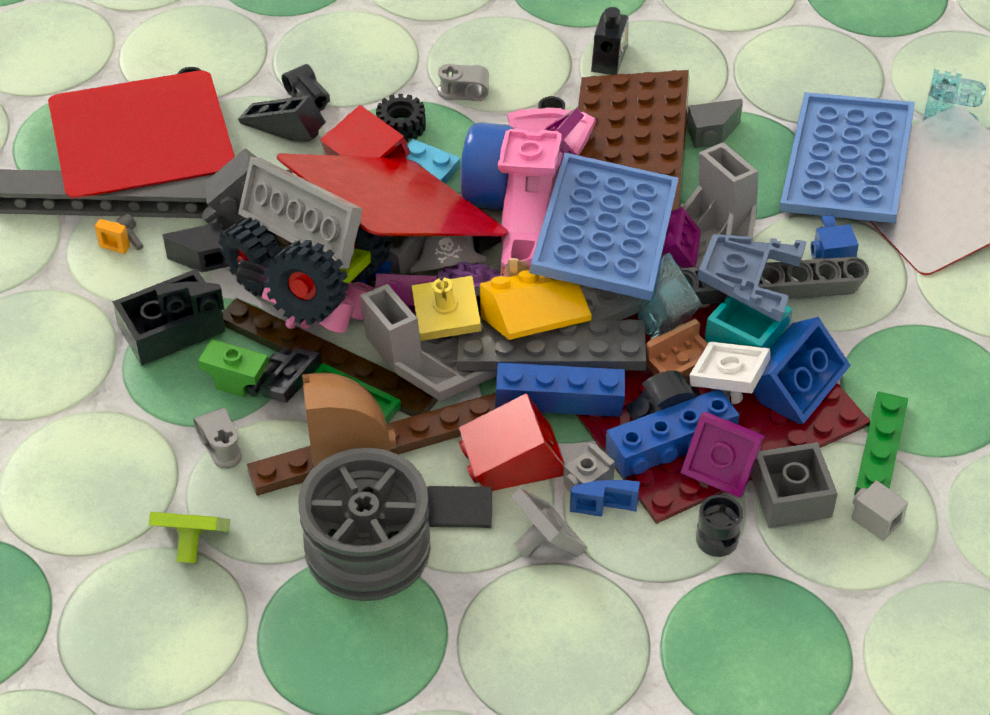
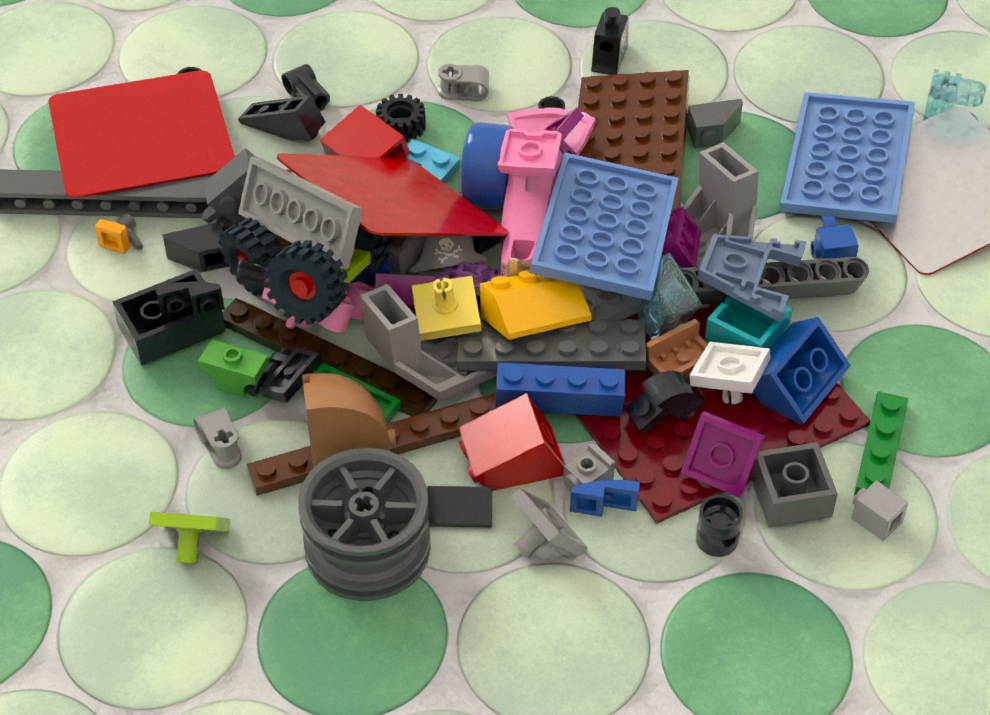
blue brick [605,389,739,478] -> none

